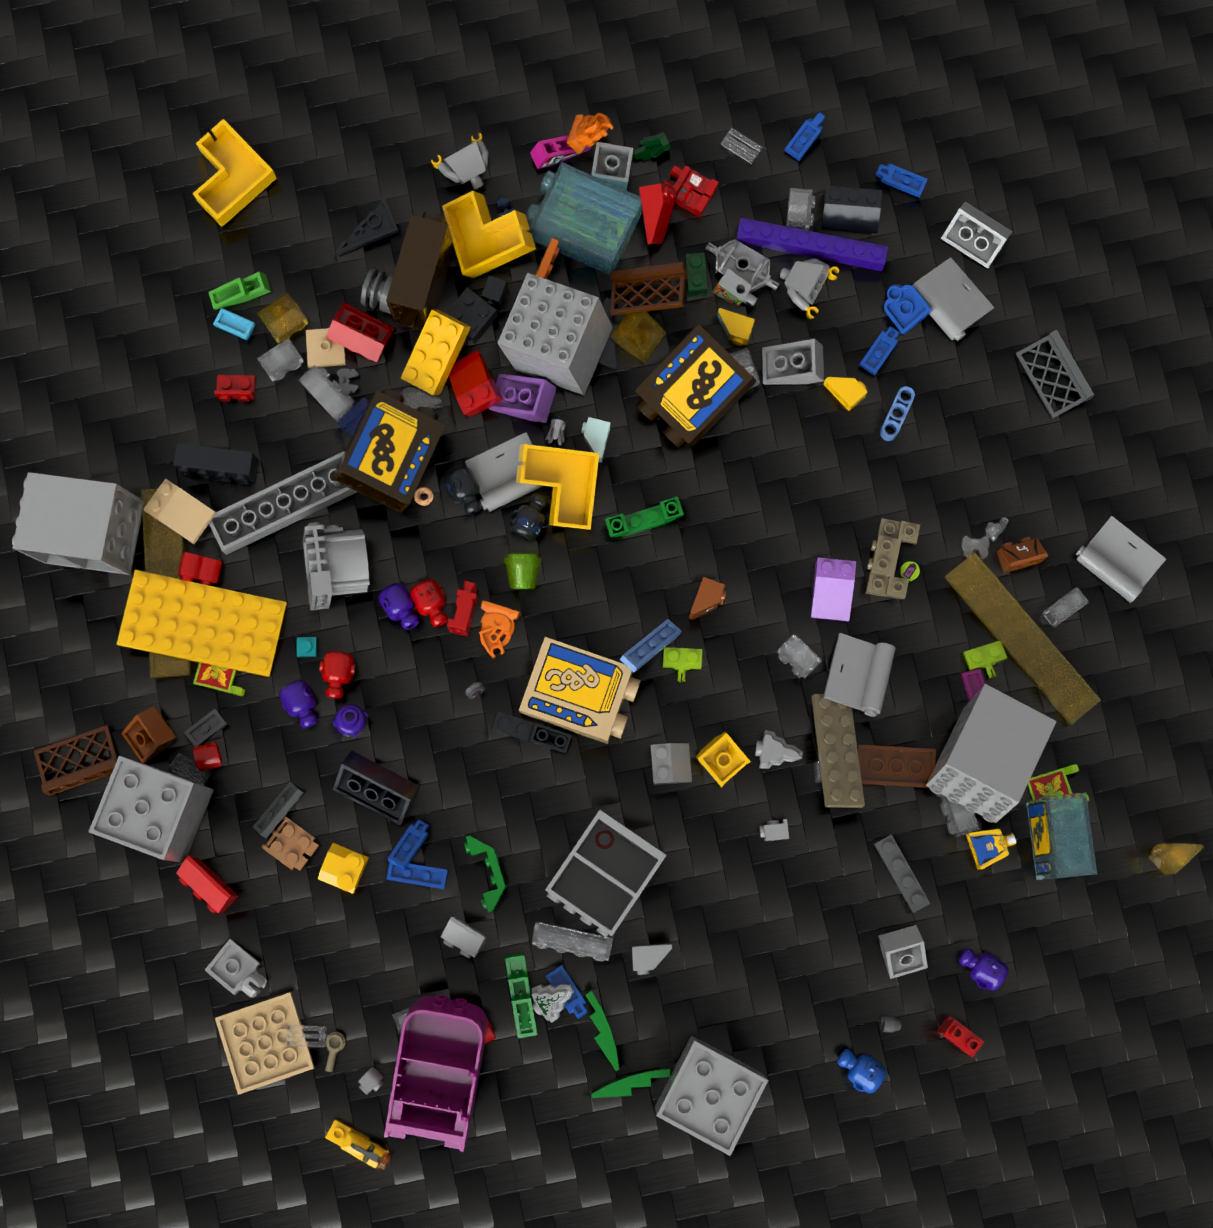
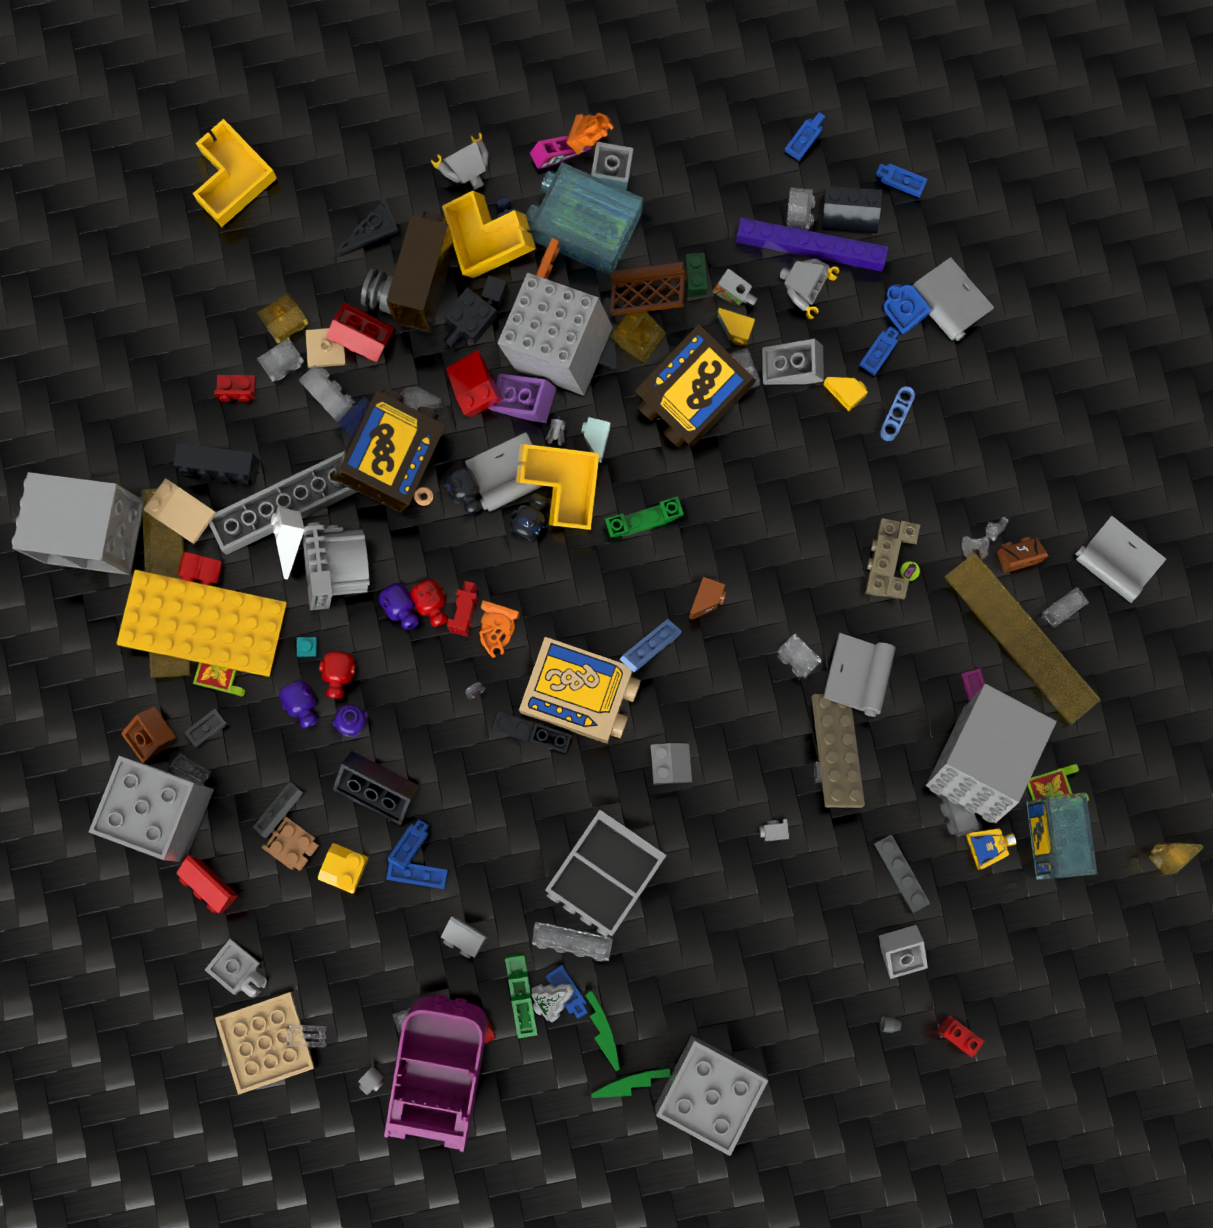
reddish brown fence [34,725,118,796] -> none
red piece [193,742,223,772] -> none
bright green slope [208,272,272,310] -> none
medium azure tile [213,308,256,341] -> none
dark tan plate [325,1032,346,1072] -> none
yellow plate [325,1119,391,1170] -> none
dark grey piece [337,368,359,396] -> none
yellow brick [401,310,471,395] -> none
green slope [464,836,506,913] -> none
clear neon green piece [503,554,542,589] -> none
red tile [595,830,614,849] -> none
dark green rock [632,132,671,161] -> none
light grey slope [632,944,672,975] -> none
red slope [639,183,676,245] -> none
lime plate [663,647,702,682] -> none
red hips [664,165,719,218] -> none
yellow slope [696,732,750,787] -> none
light grey plate [706,239,780,293] -> none
clear tile [721,128,762,164] -> none
light grey rock [755,730,803,769] -> none
slope [811,558,856,622] -> none
blue piece [837,1049,887,1094] -> none
reddish brown plate [857,745,936,788] -> none
light grey slope [941,201,1013,268] -> none
dark purple piece [958,948,1009,991] -> none
lime plate [963,640,1007,679] -> none
dark grey fence [1016,330,1094,419] -> none
none -> white slope [271,507,304,579]

